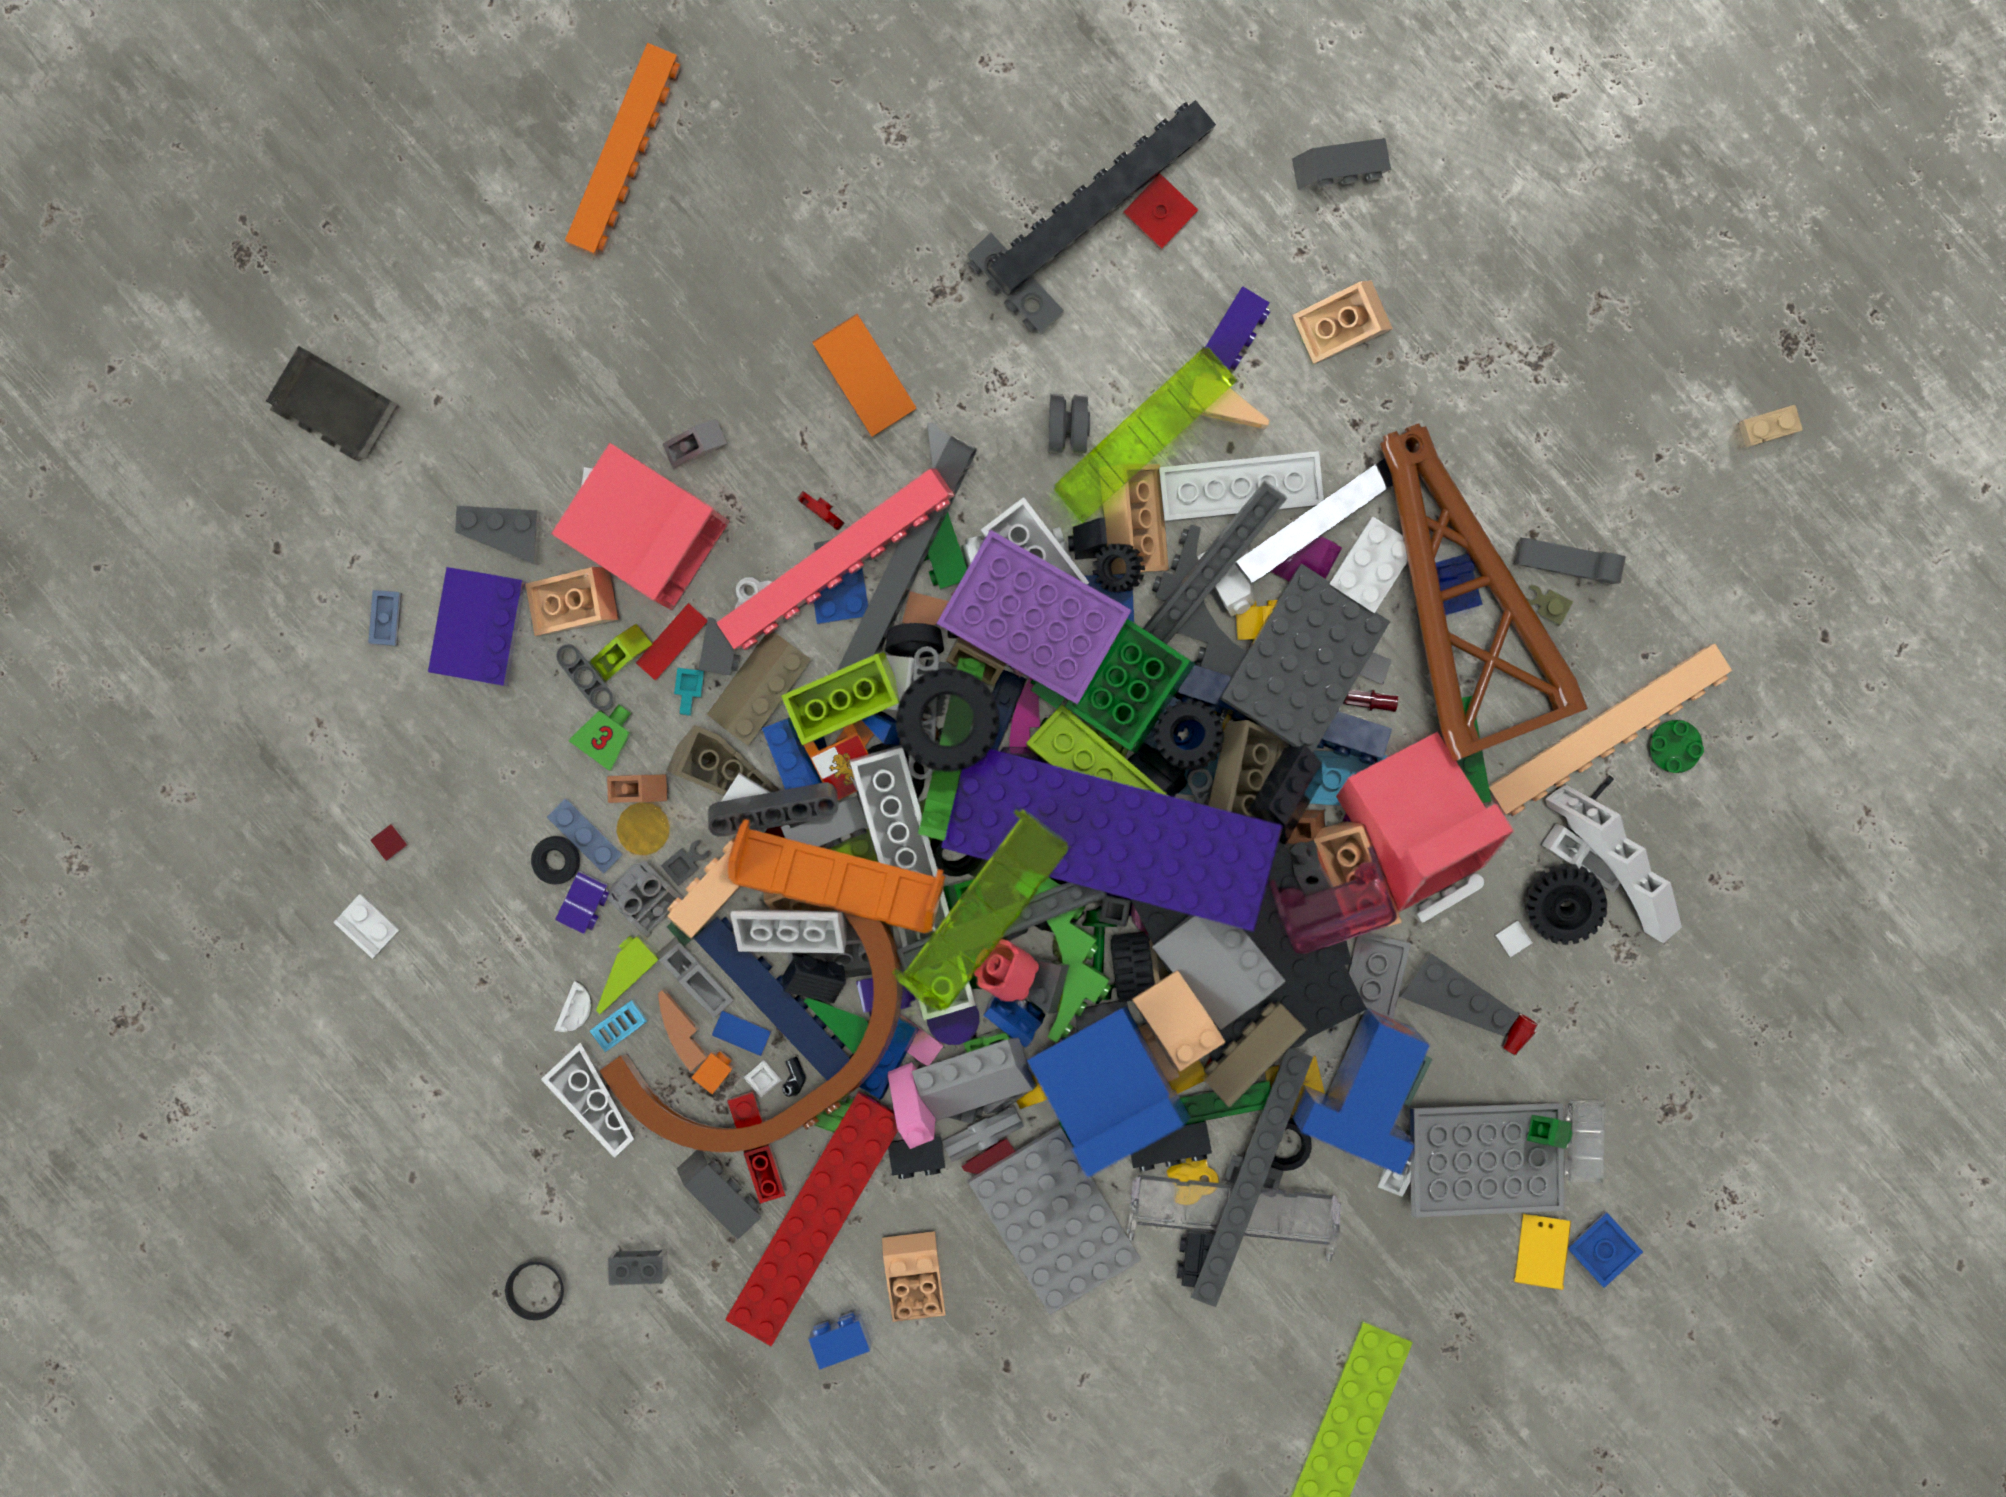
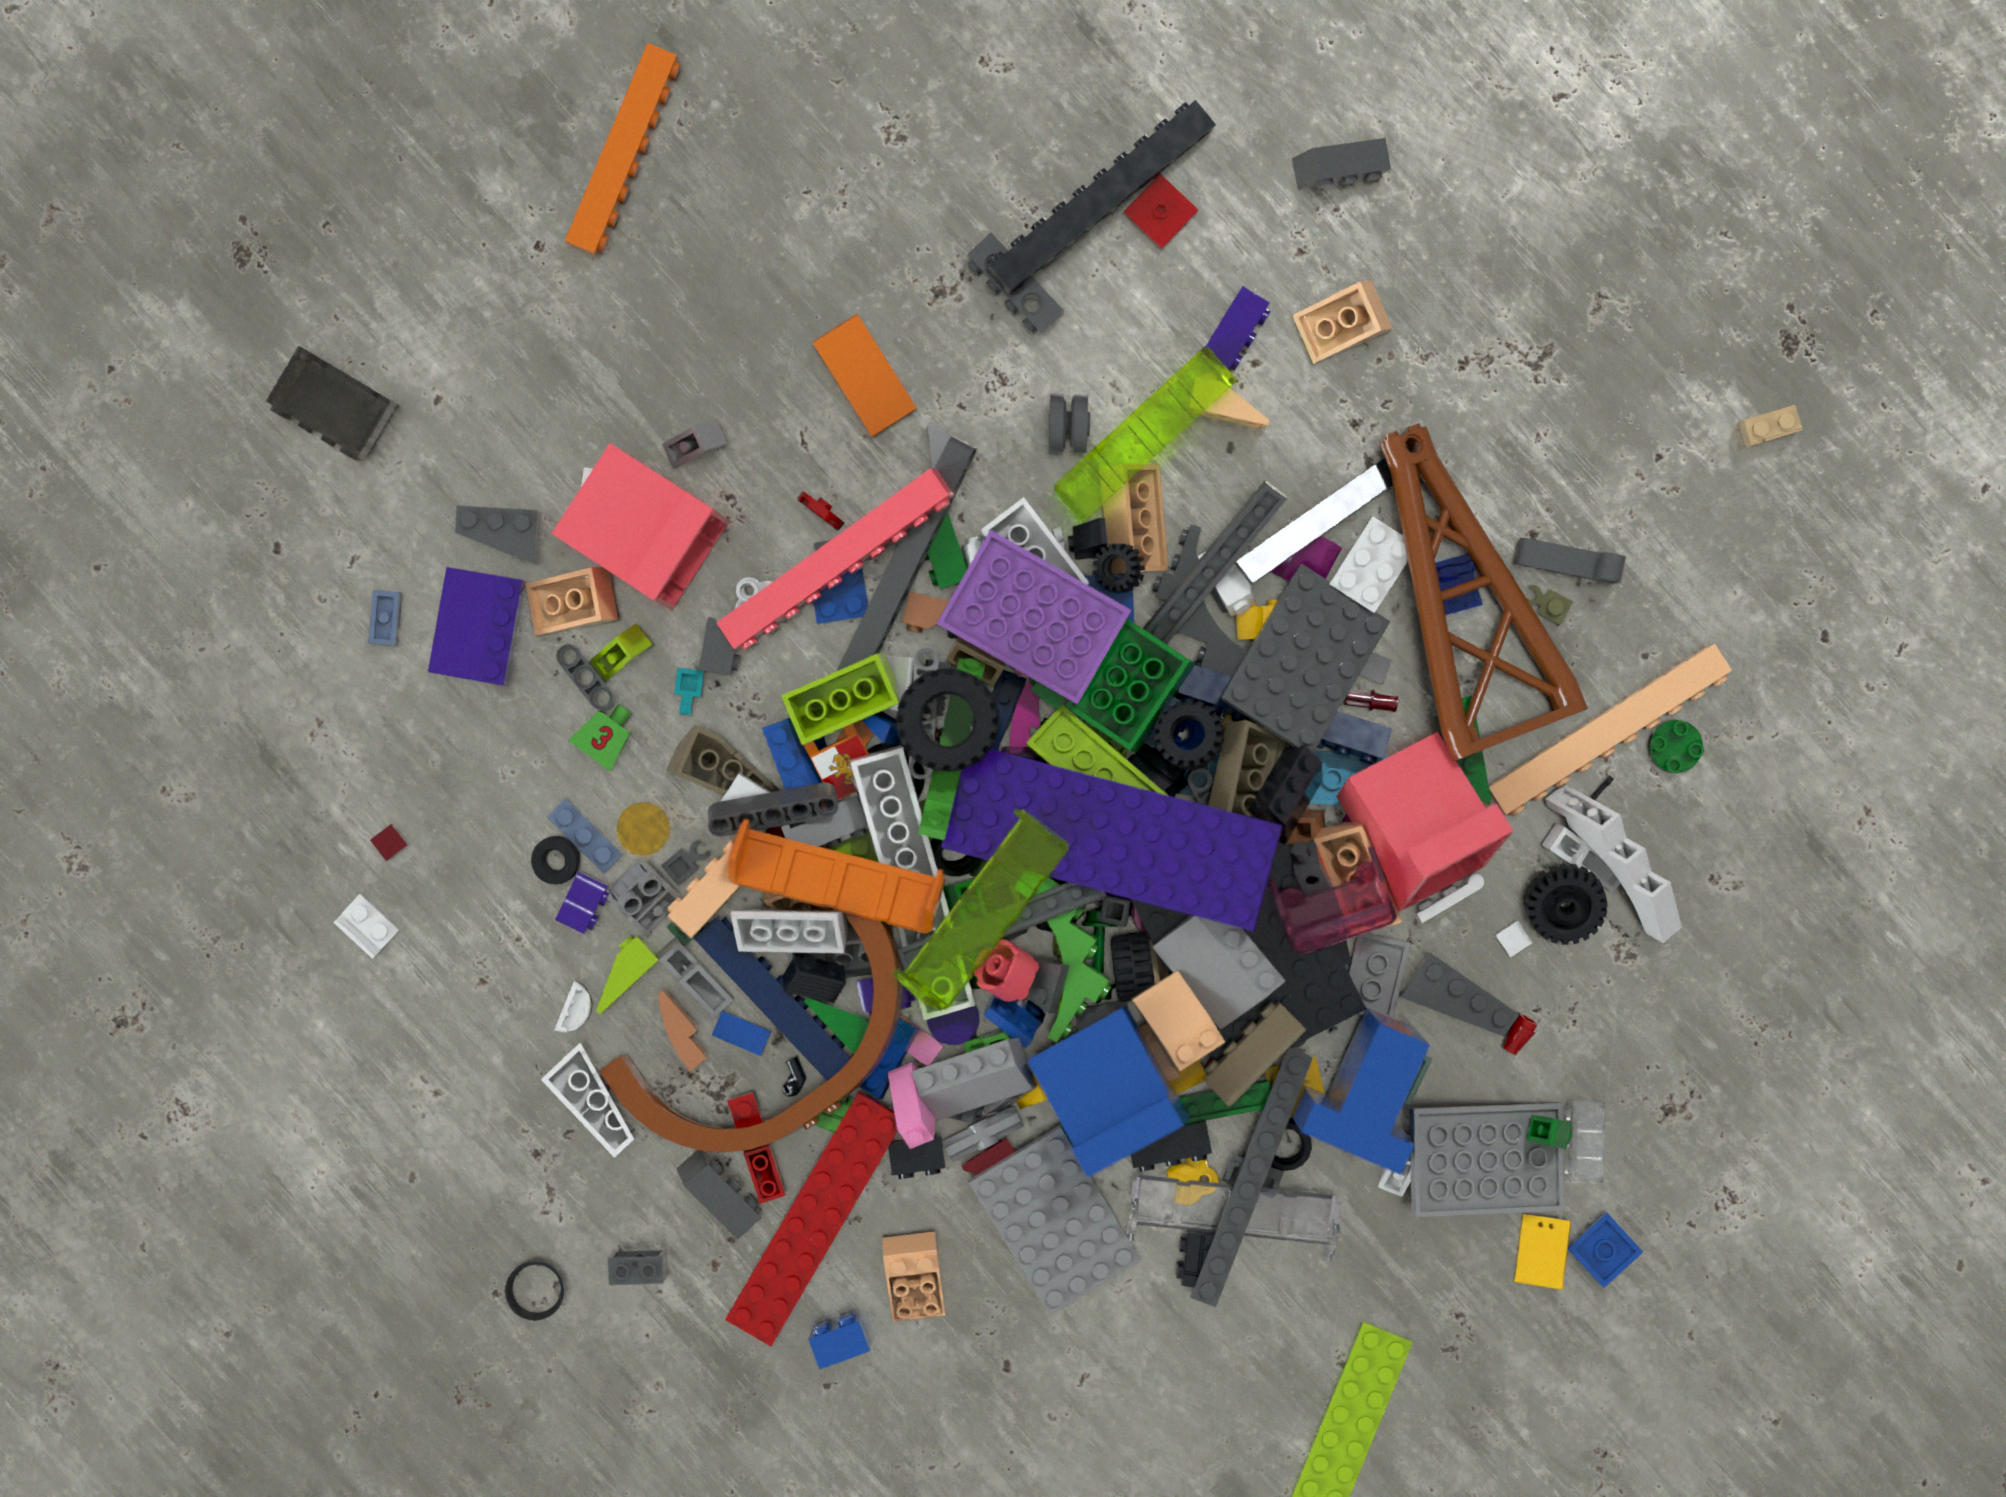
medium azure slope [590,999,649,1052] -> none
nougat slope [607,774,667,803] -> none
red tile [636,603,708,681] -> none
orange brick [692,1051,734,1094] -> none
dark tan slope [707,631,813,746] -> none
white tile [744,1060,782,1097] -> none
black tyre [885,623,944,658] -> none
white plate [1159,451,1324,521] -> none

